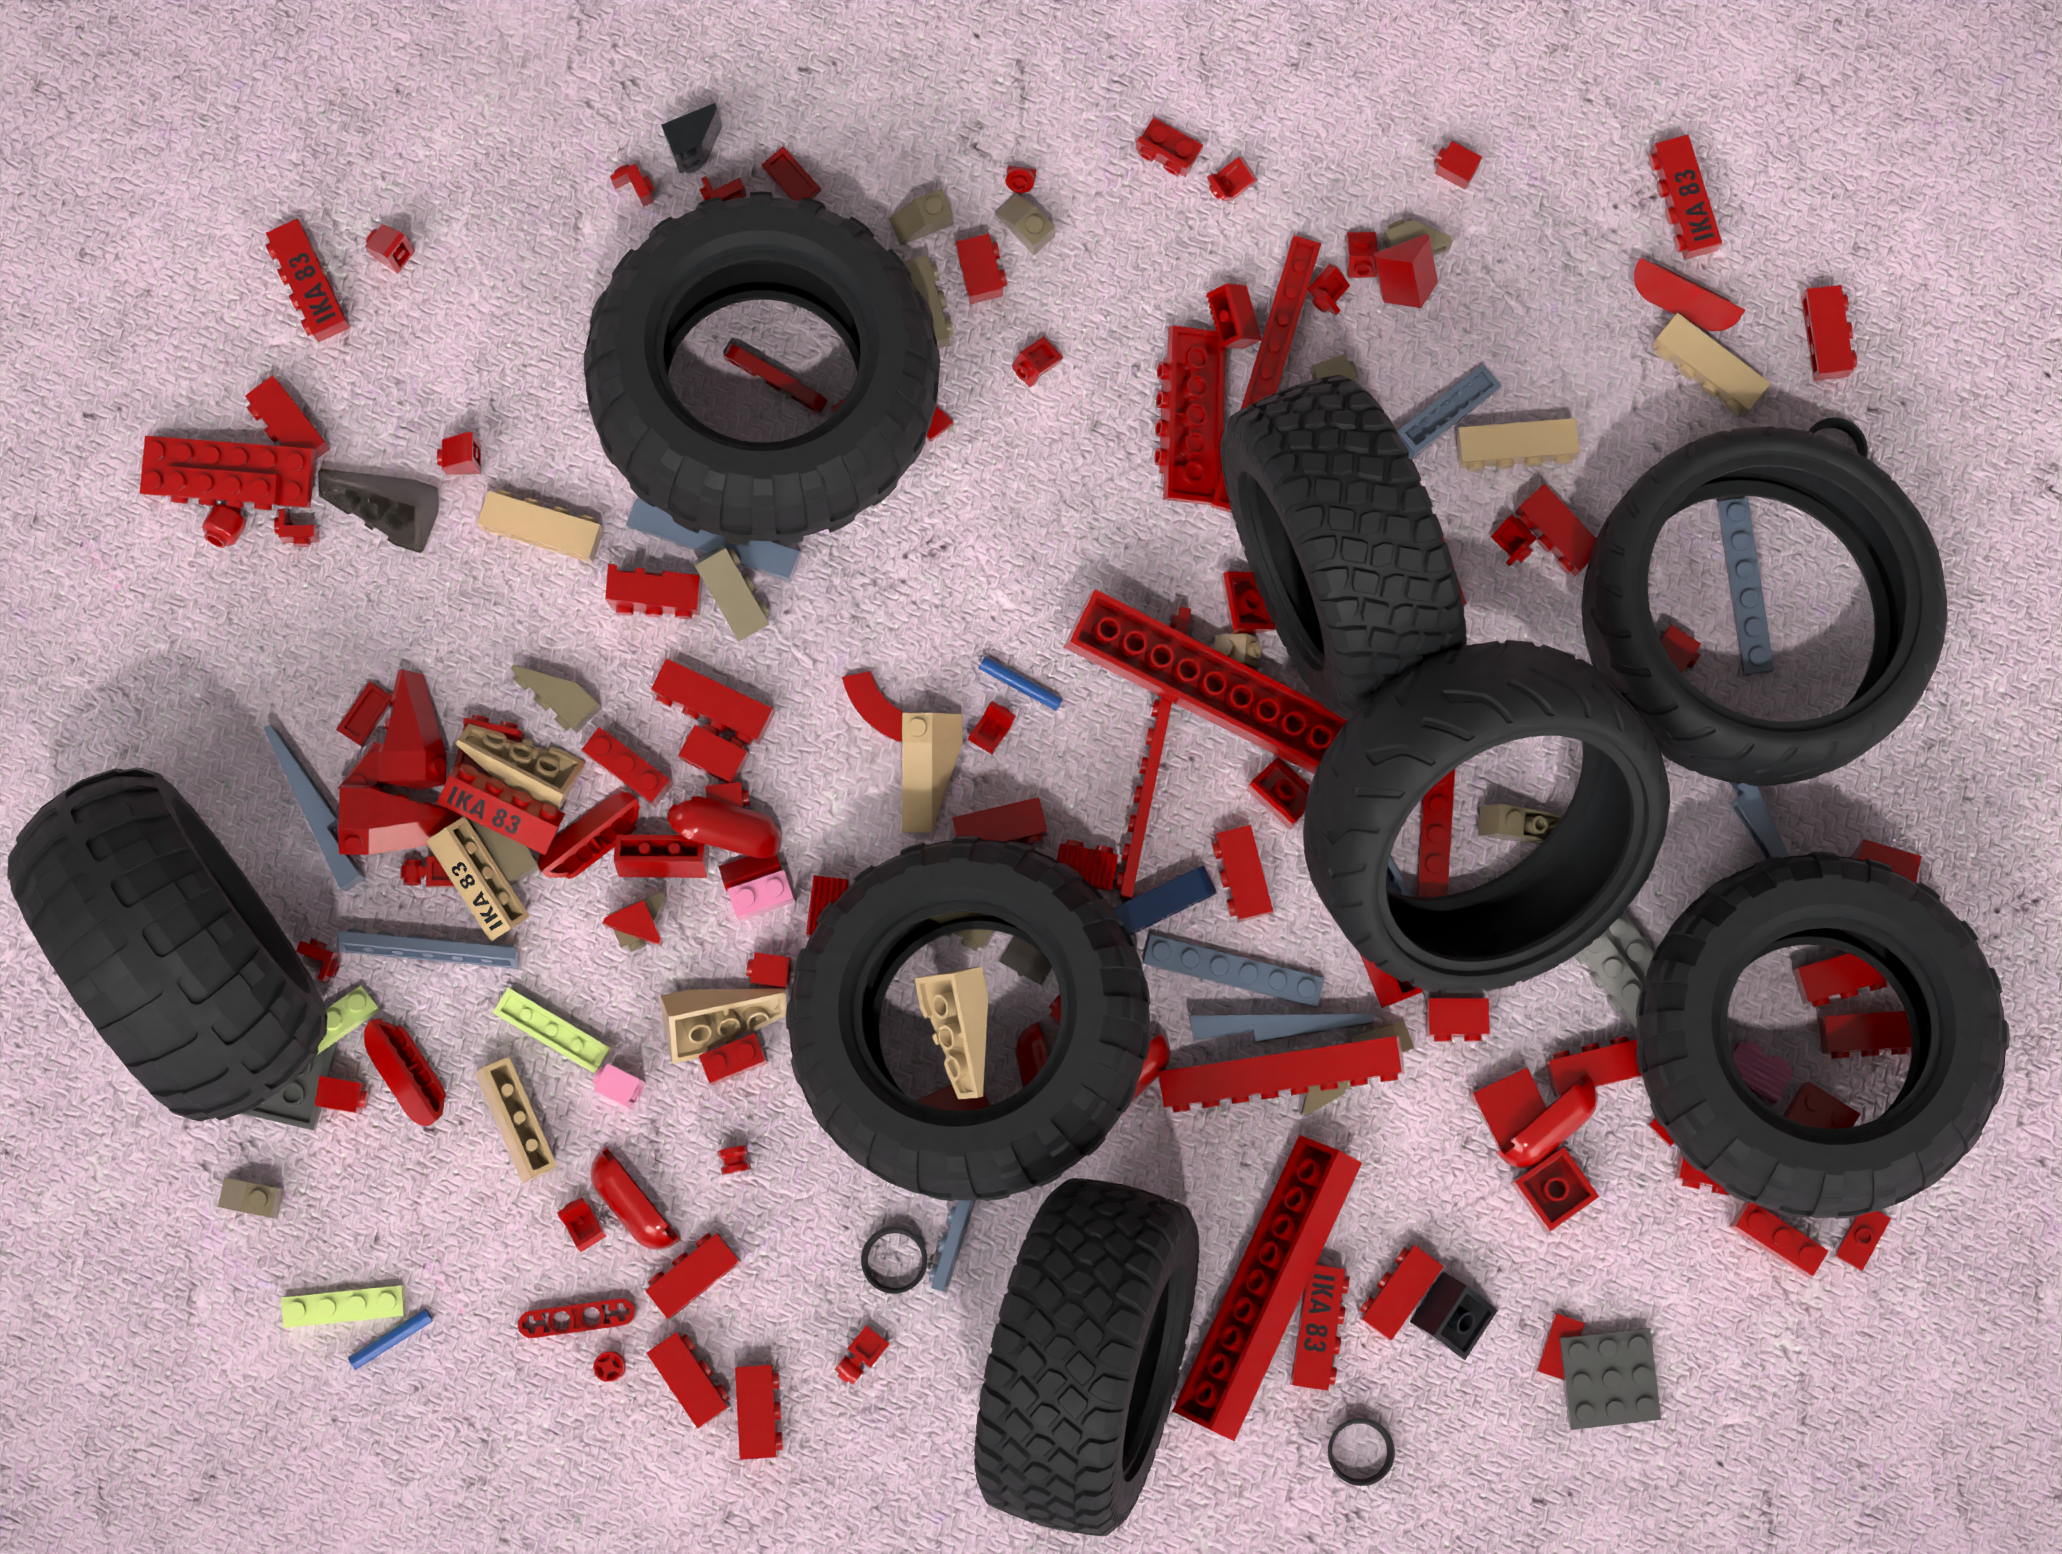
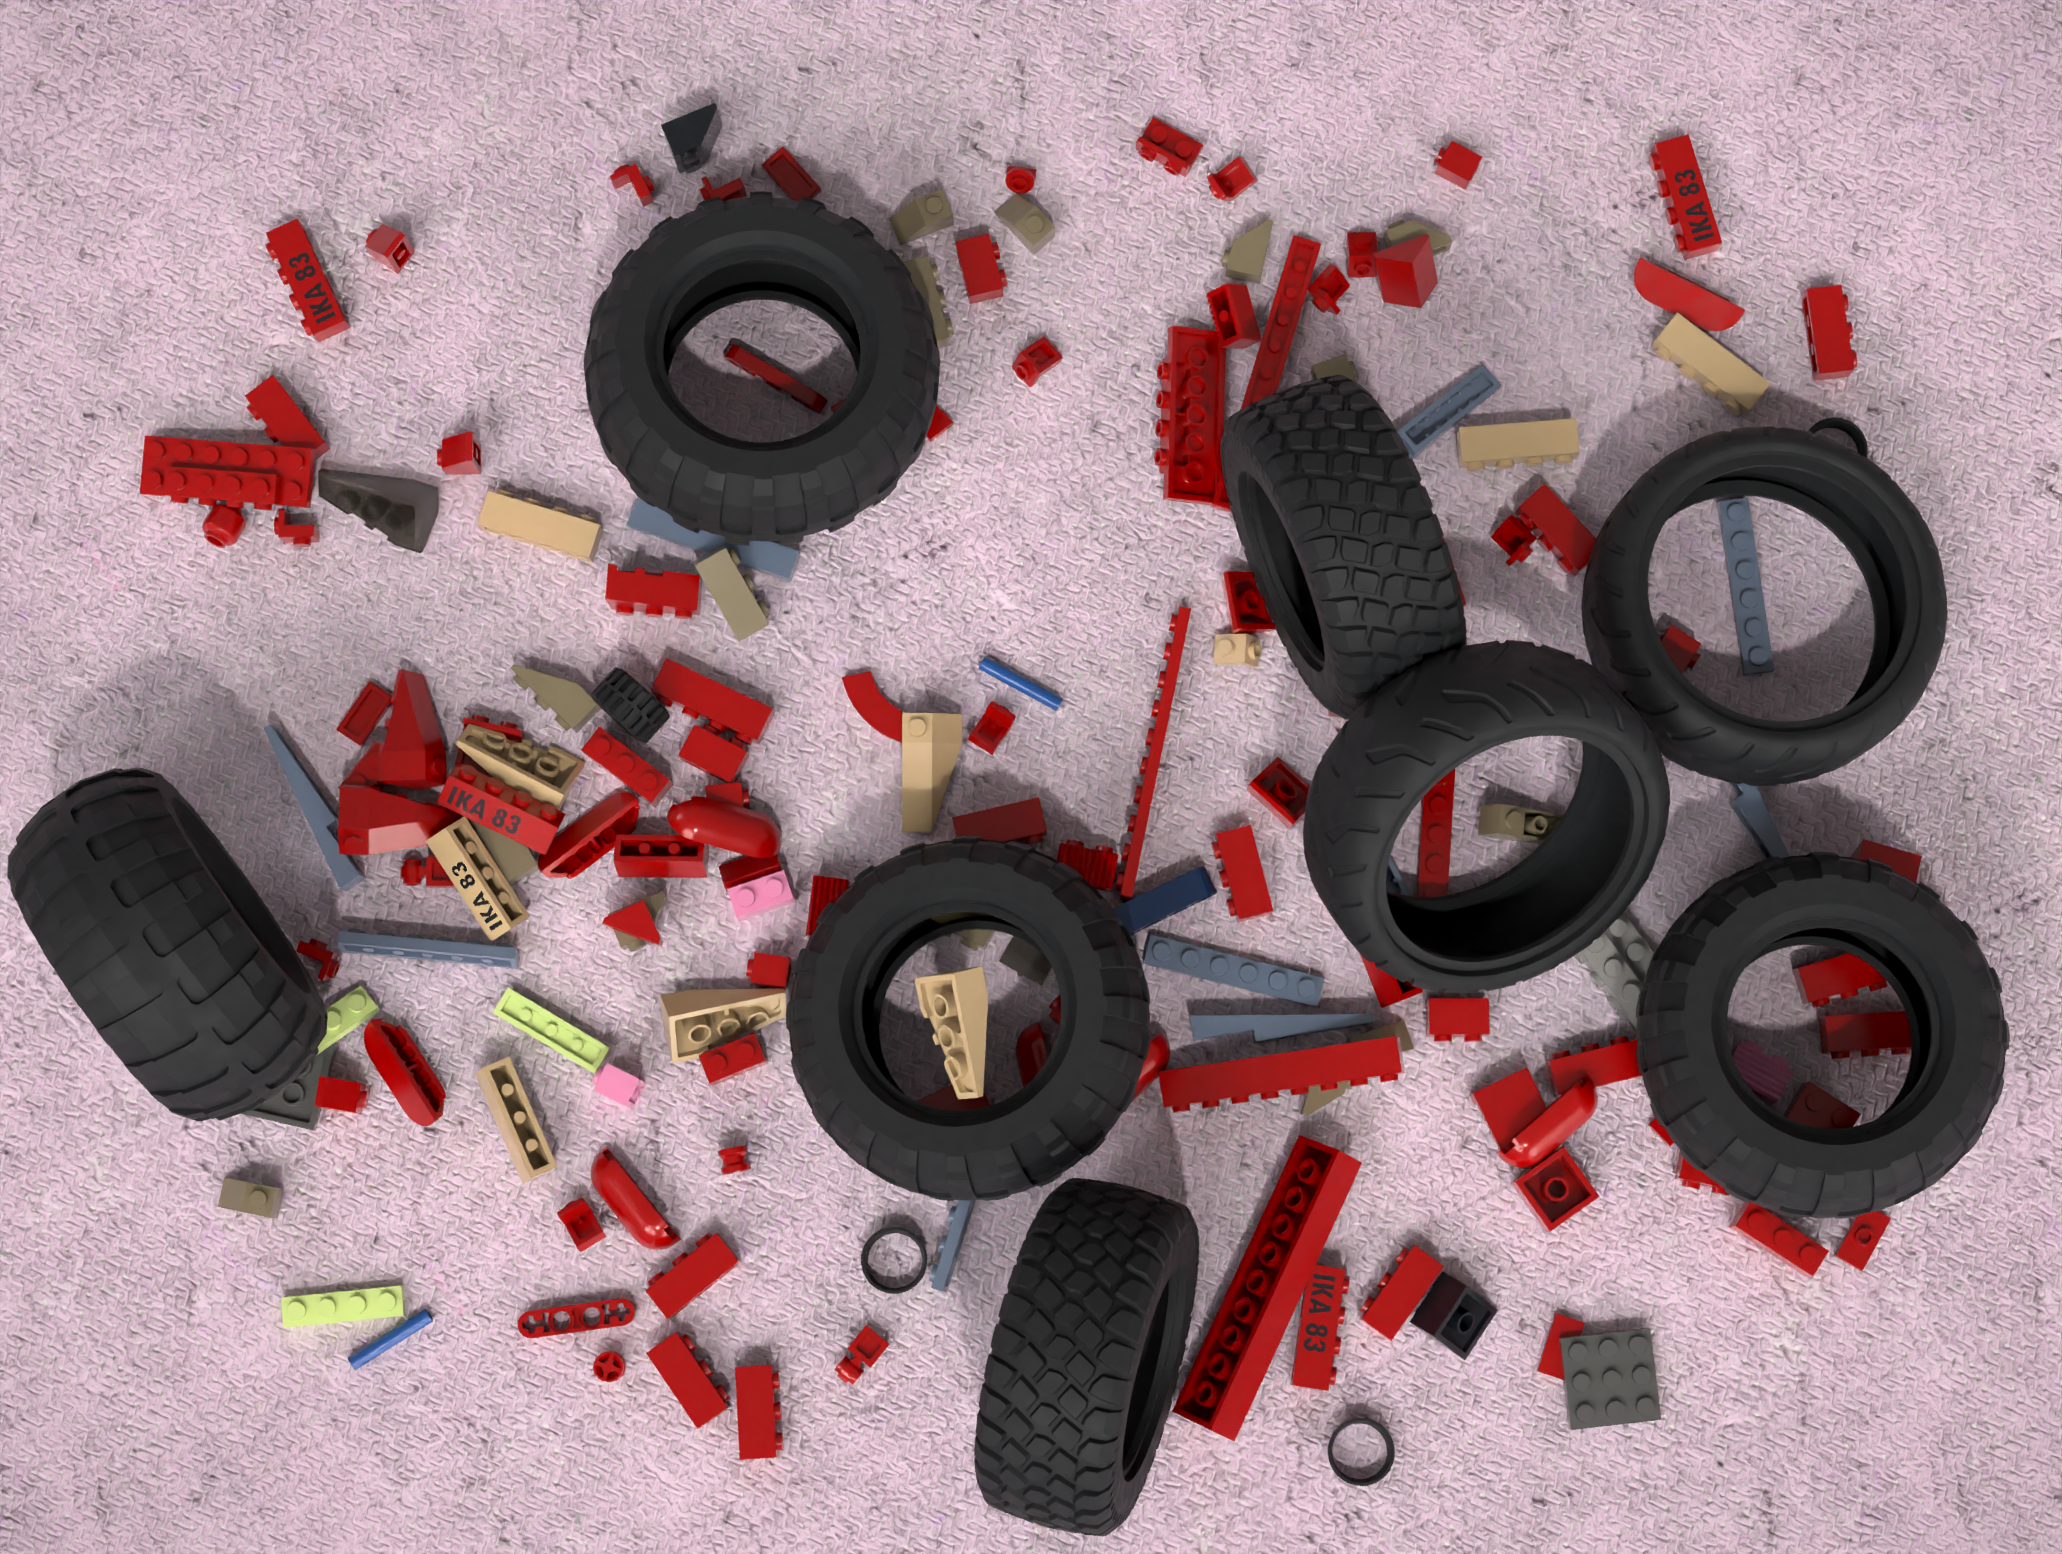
red brick [1064,589,1348,774] -> none
none -> black tyre [591,667,670,744]
none -> dark tan slope [1222,220,1273,284]

